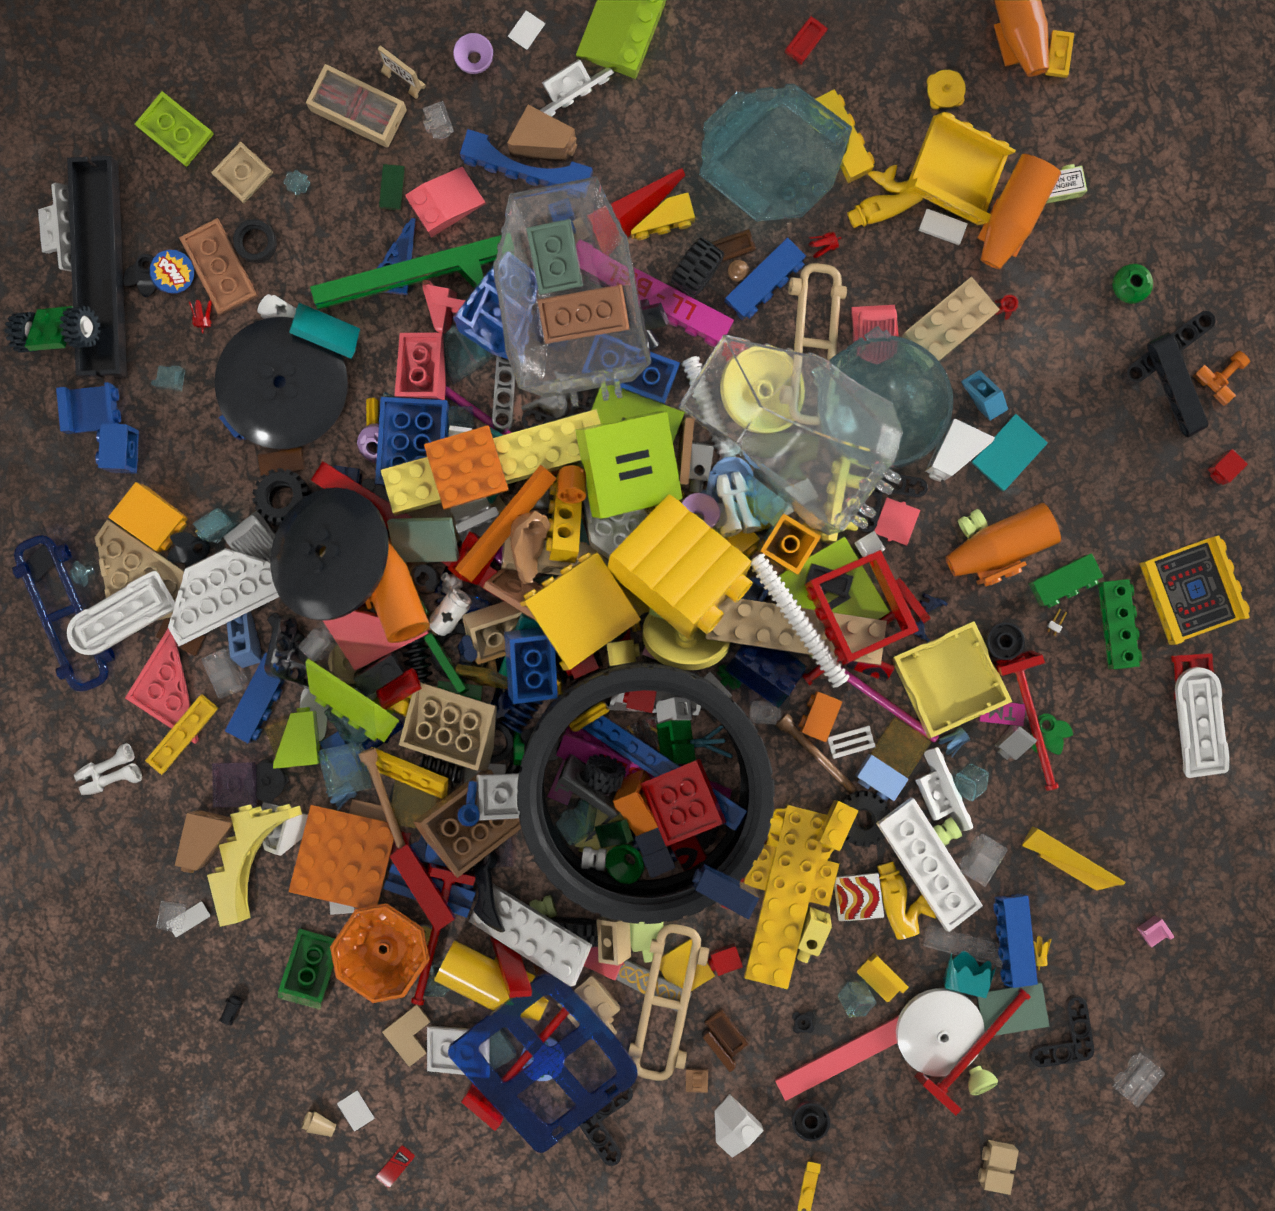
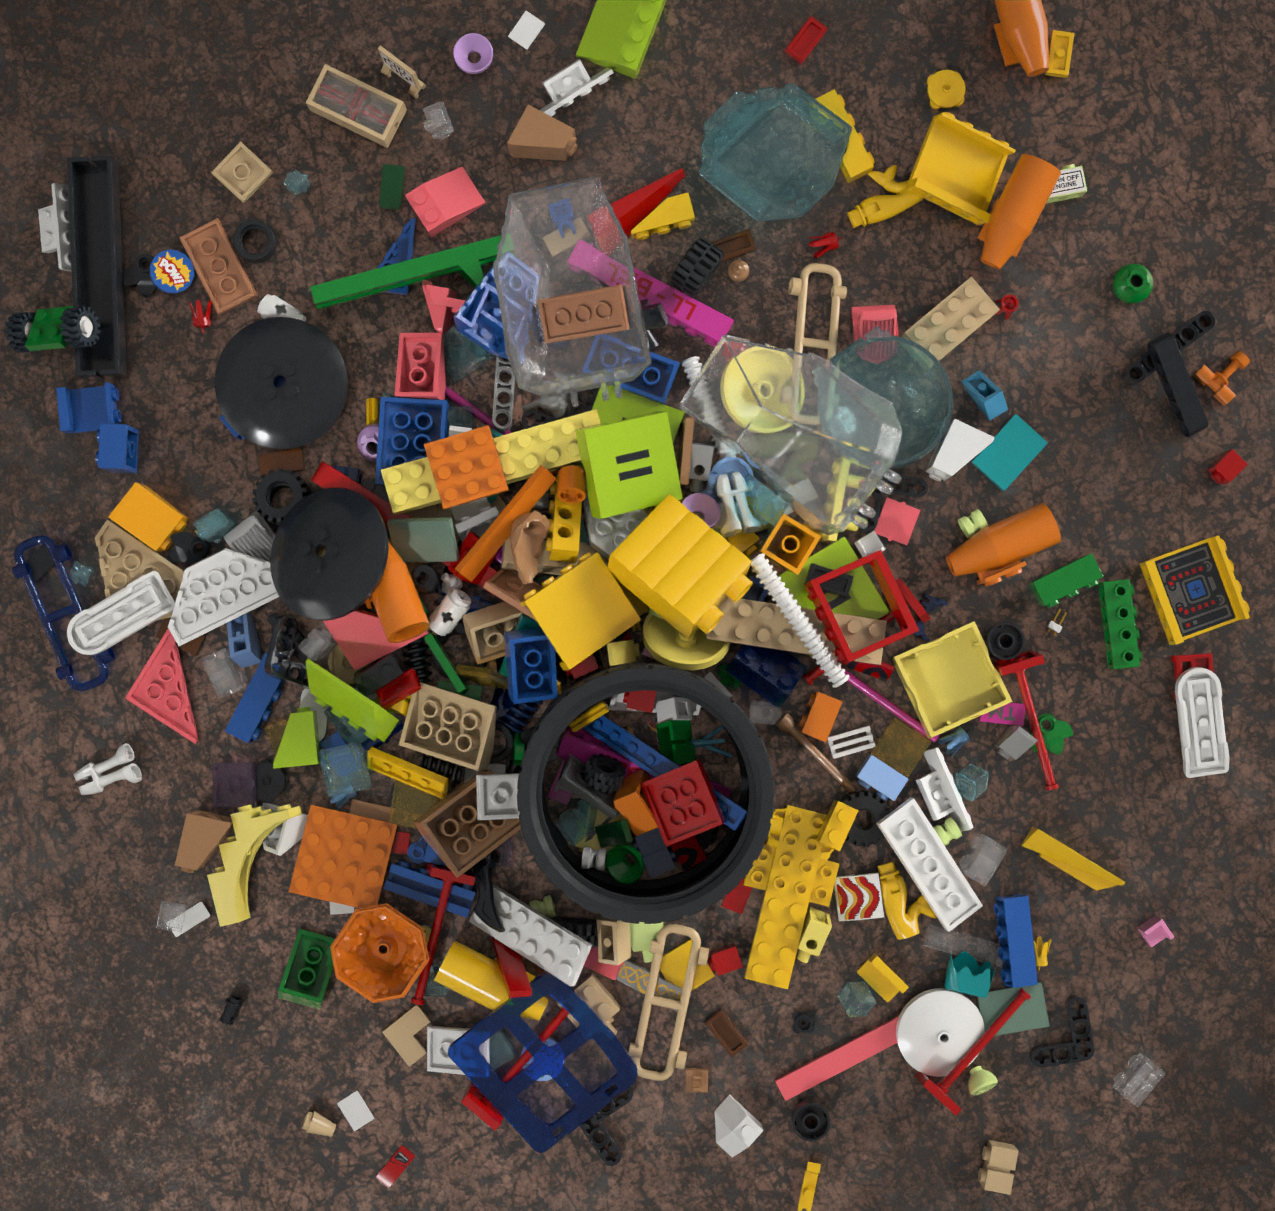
lime plate [134,91,214,167] -> none
yellow tile [145,694,219,775] -> none
clear light blue panel [151,365,185,391] -> none
teal tile [289,303,360,359] -> none
medium nougat piece [358,748,406,849] -> none
red tile [389,844,457,932] -> none
dark blue piece [457,635,478,668] -> none
blue plate [457,781,480,827] -> none
blue arch [460,129,593,199] -> none
sand green tile [526,219,583,295] -> none
dark blue slope [692,864,759,919] -> none
reddish brown tile [702,1028,736,1072] -> none
blue brick [724,238,806,321] -> none
white tile [918,209,968,245] -> none

